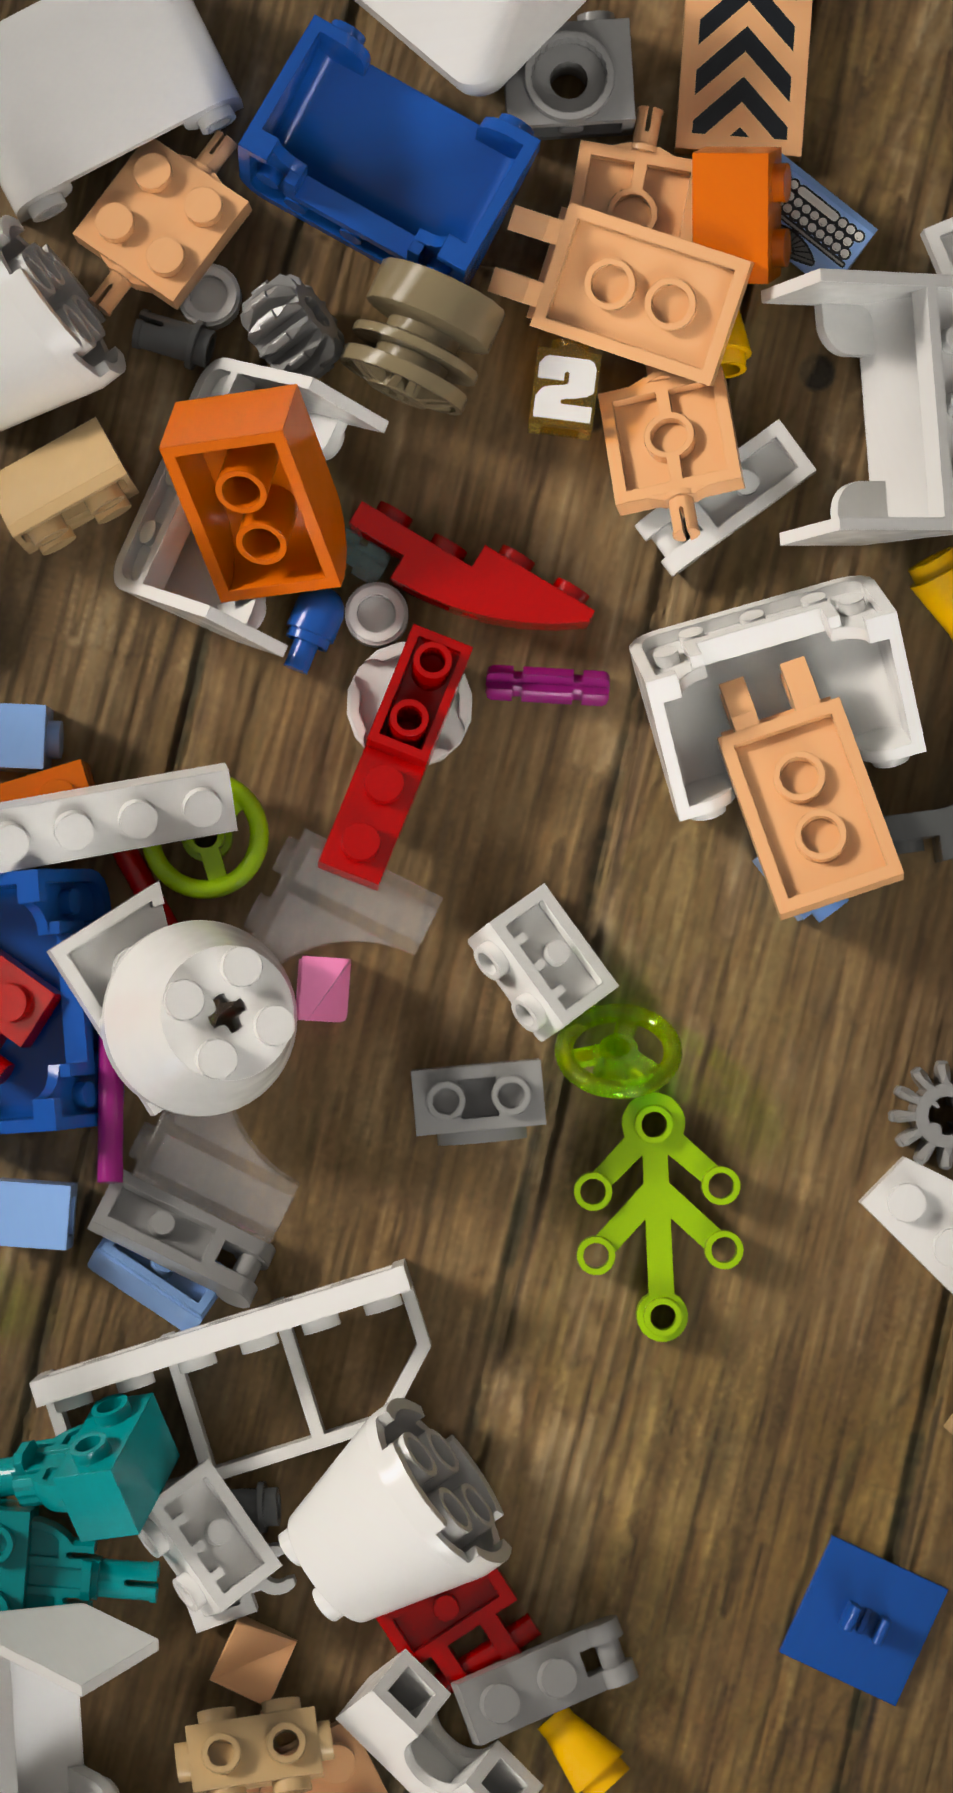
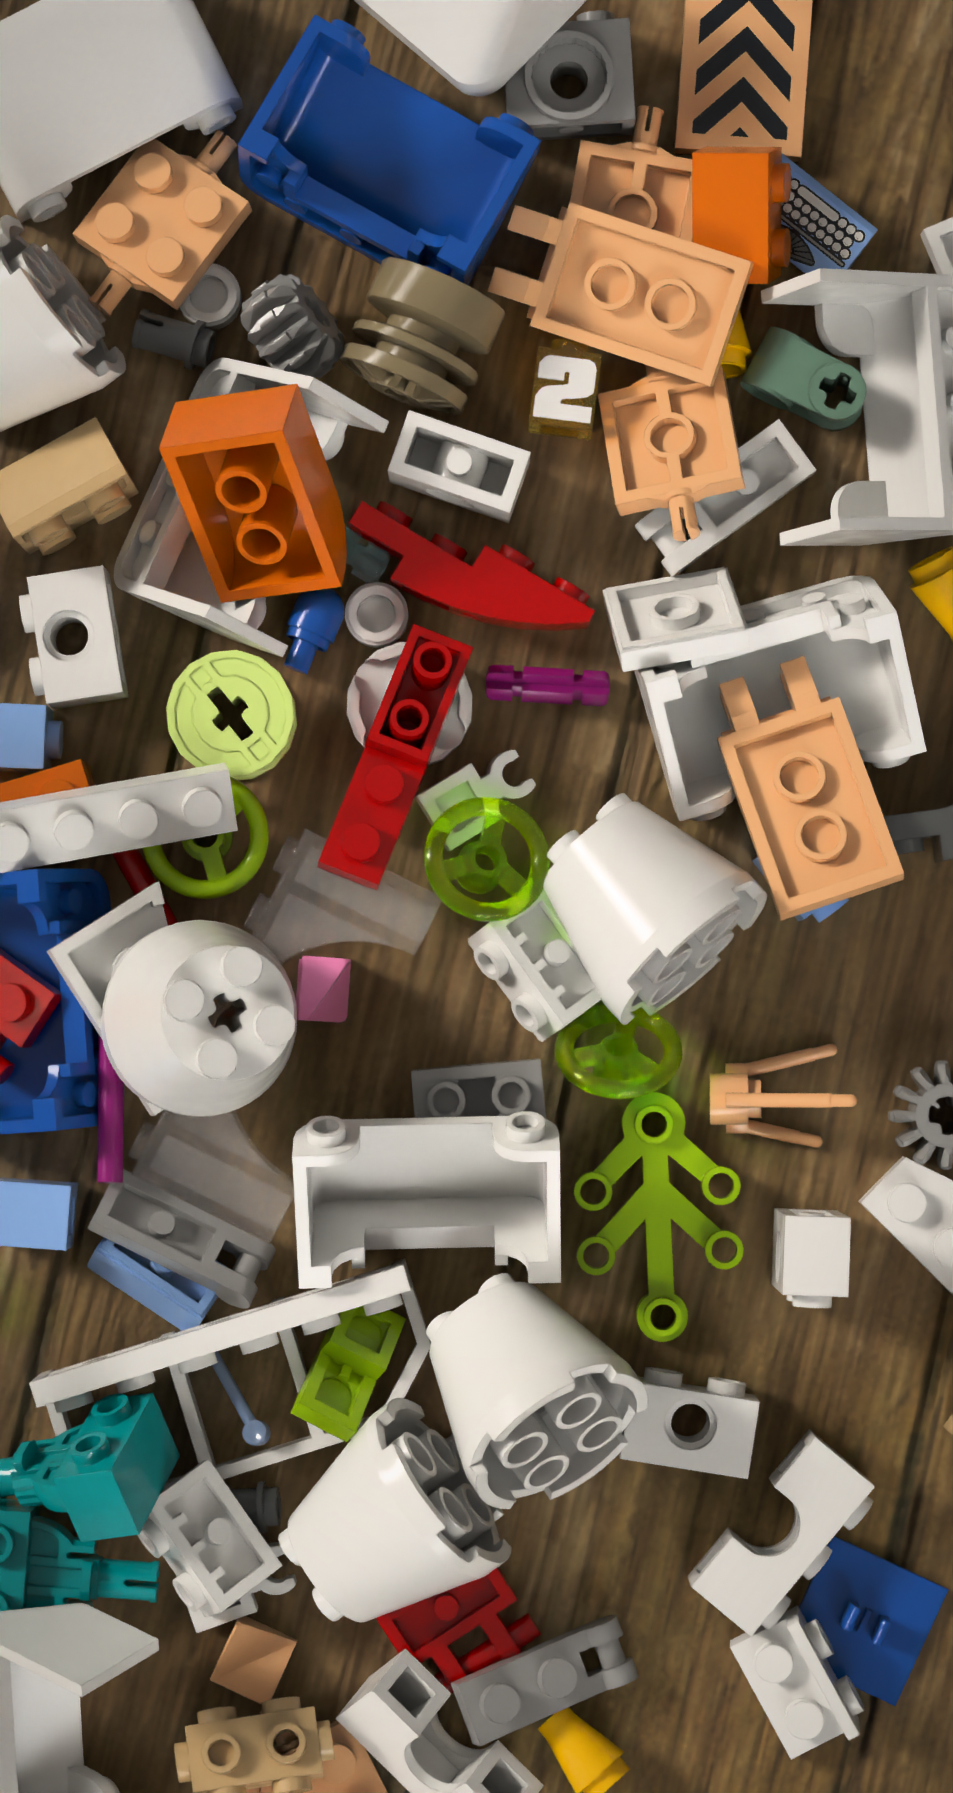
none -> white brick [19,565,129,709]
none -> yellowish green piece [166,650,297,781]
none -> sand blue hinge [212,1351,271,1446]
none -> lime slope [291,1306,406,1442]
none -> white windscreen [292,1111,561,1289]
none -> white brick [388,410,531,523]
none -> plate [415,750,536,851]
none -> clear neon green piece [424,797,550,922]
none -> white cone [426,1273,648,1509]
none -> white cone [543,793,767,1025]
none -> white tile [603,567,751,672]
none -> white brick [618,1367,760,1479]
none -> white arch [687,1429,875,1636]
none -> light nougat plant [710,1044,857,1148]
none -> white bracket [730,1606,865,1760]
none -> sand green piece [739,326,867,431]
none -> white brick [771,1208,851,1308]

